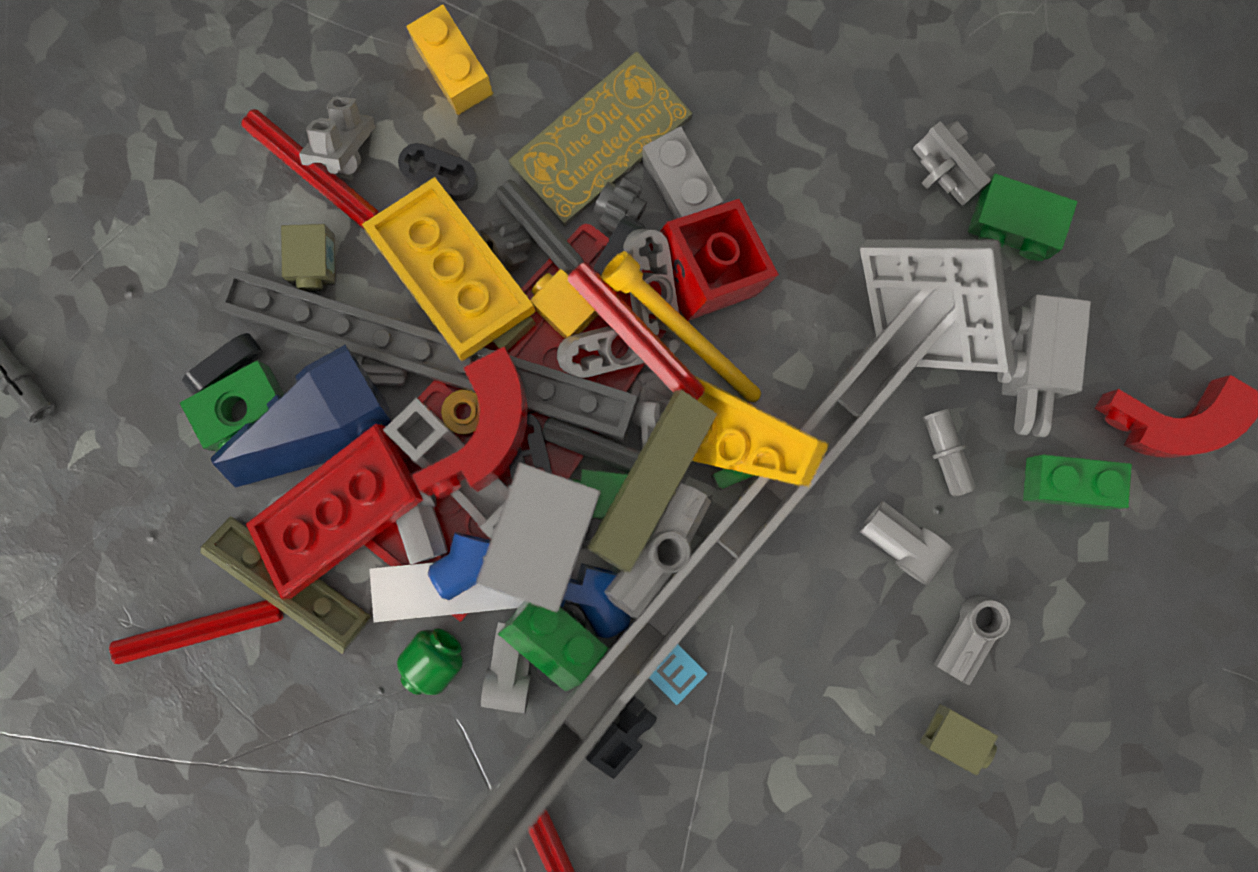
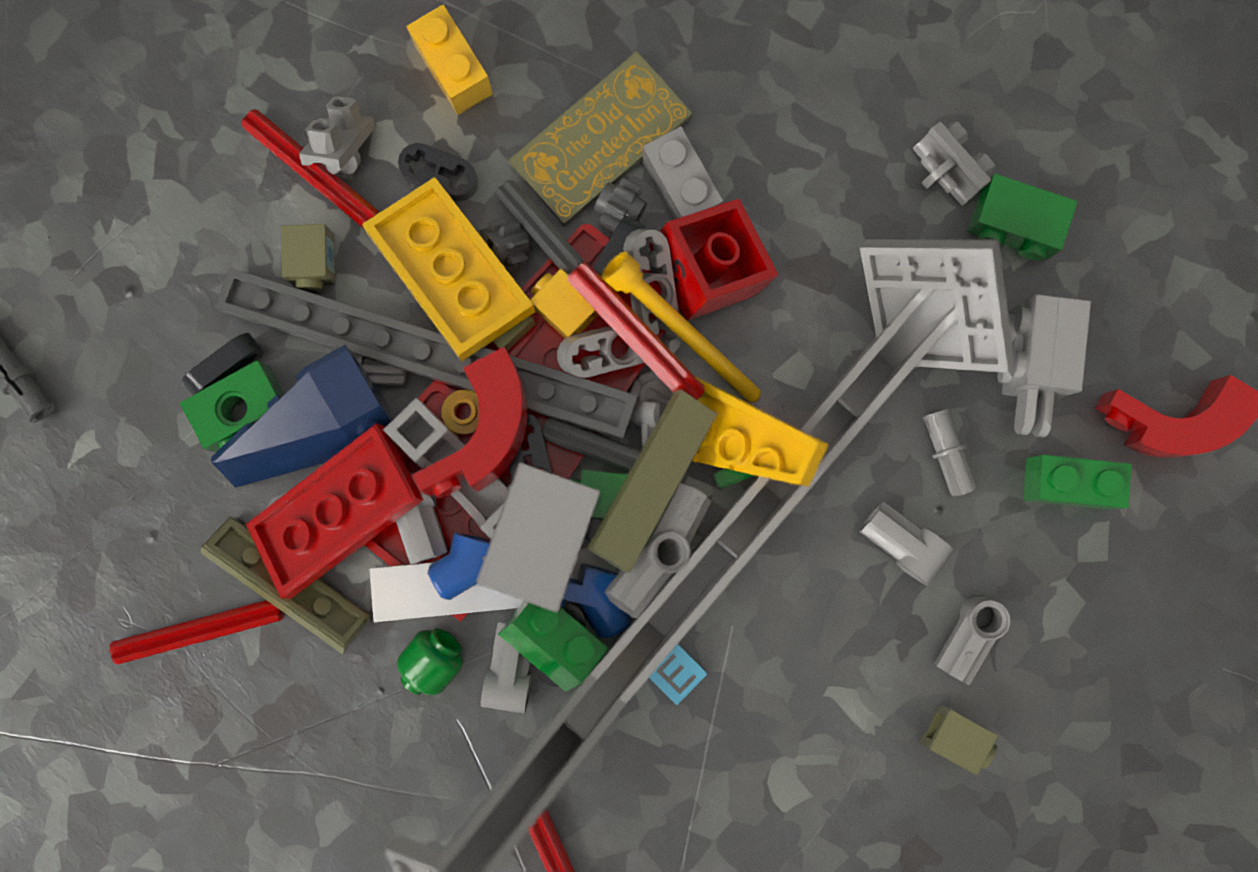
black plate [585,695,657,779] -> none

